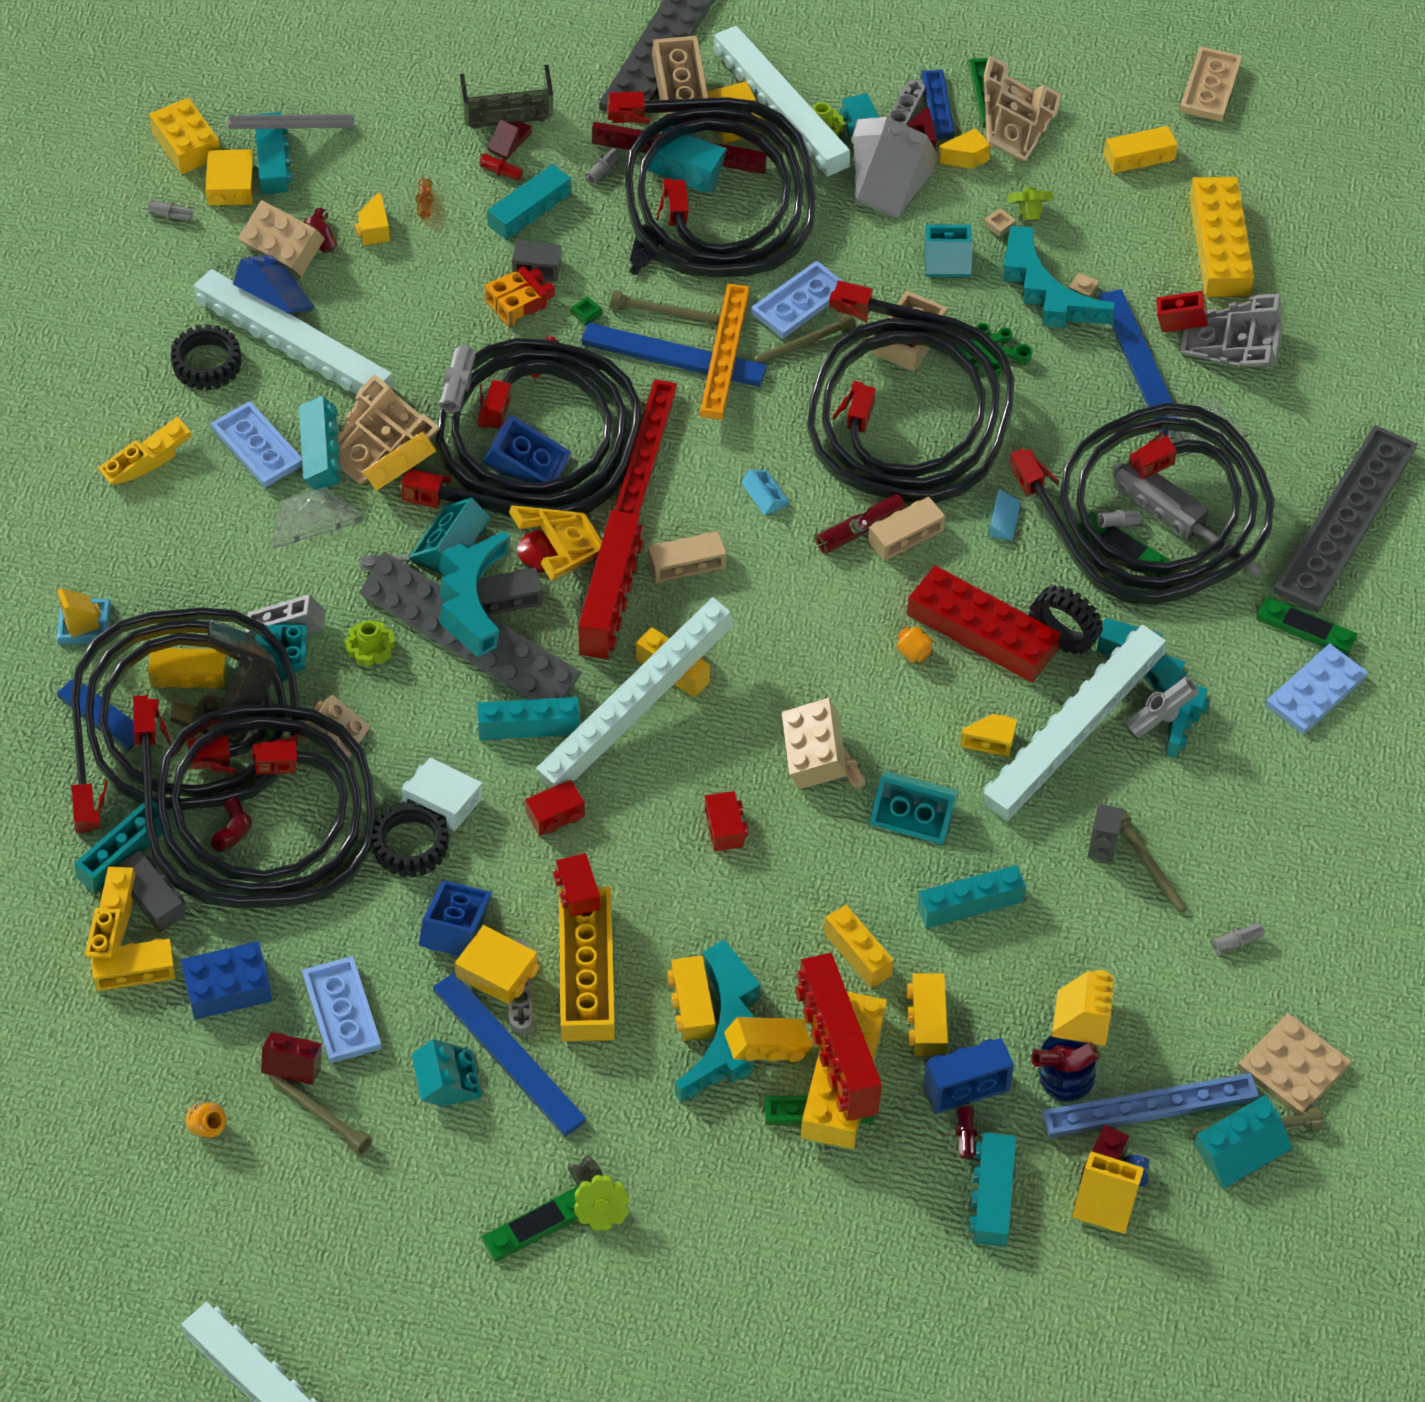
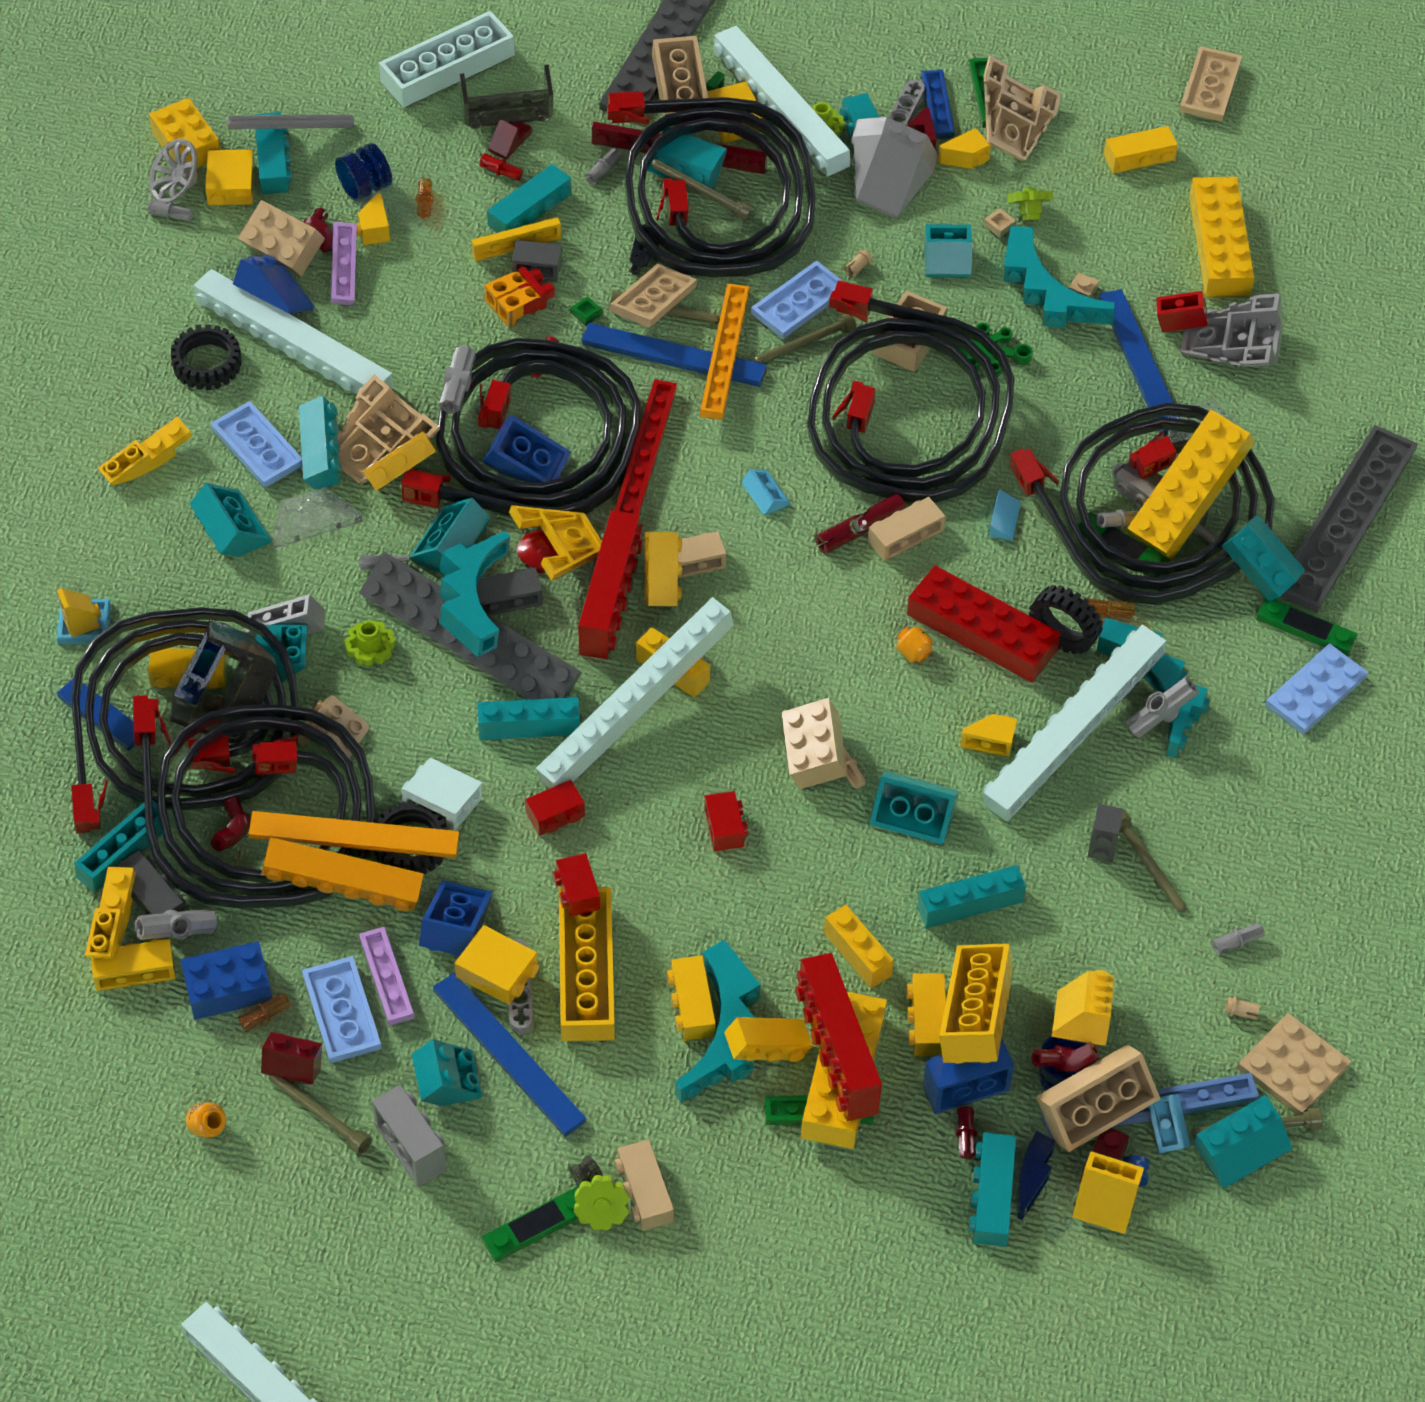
none -> light grey piece [135,909,217,940]
none -> light grey wheel [149,139,197,203]
none -> slope [173,630,230,705]
none -> teal slope [189,483,272,557]
none -> clear orange axle [238,993,291,1032]
none -> light orange tile [249,811,459,858]
none -> light orange brick [261,837,424,912]
none -> lavender plate [331,222,357,305]
none -> clear blue wheel [335,142,393,201]
none -> lavender plate [359,927,414,1026]
none -> light grey brick [372,1085,447,1187]
none -> light aqua brick [379,11,515,108]
none -> yellow plate [471,217,561,262]
none -> tan plate [610,264,697,328]
none -> tan brick [614,1139,674,1231]
none -> yellow brick [644,532,682,606]
none -> olive piece [652,160,751,221]
none -> green tile [706,71,725,91]
none -> tan pin [844,250,872,278]
none -> yellow brick [939,944,1013,1064]
none -> clear blue slope [1017,1131,1056,1221]
none -> tan brick [1036,1044,1161,1152]
none -> clear orange axle [1087,598,1135,618]
none -> yellow brick [1127,409,1255,561]
none -> medium azure slope [1149,1094,1190,1153]
none -> teal slope [1222,514,1305,602]
none -> tan pin [1224,996,1260,1021]

